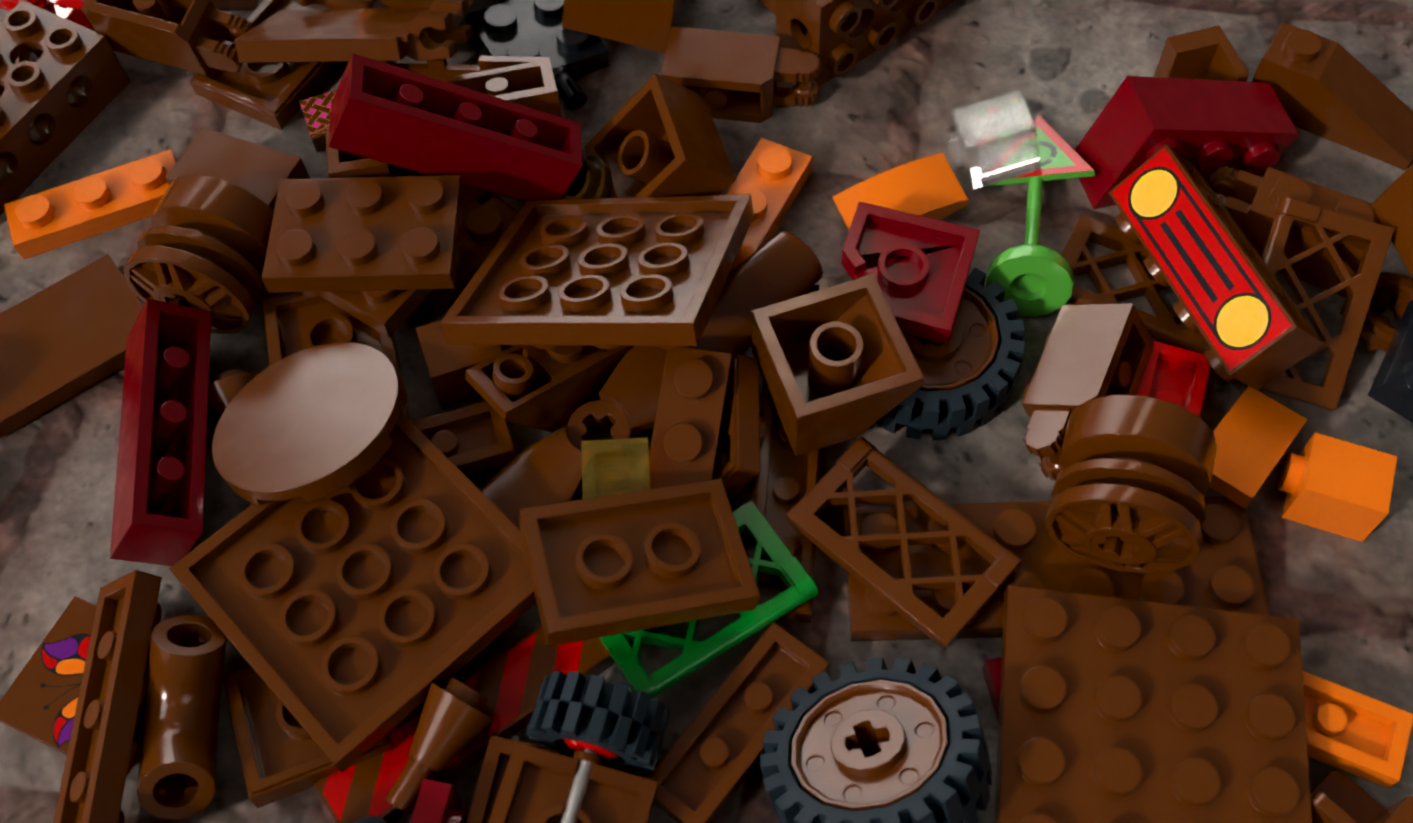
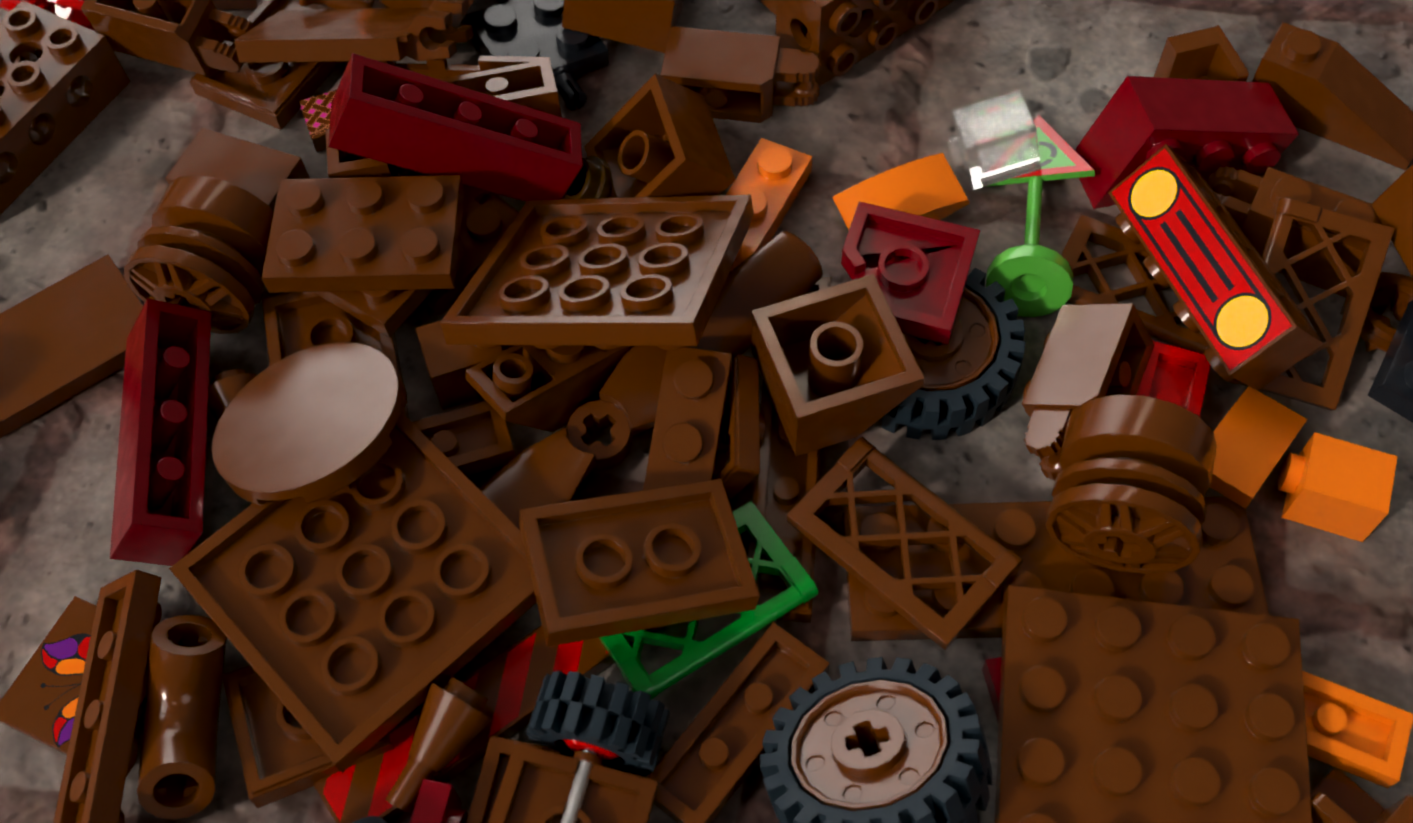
orange plate [4,149,178,259] -> none
clear yellow tile [581,438,651,499] -> none

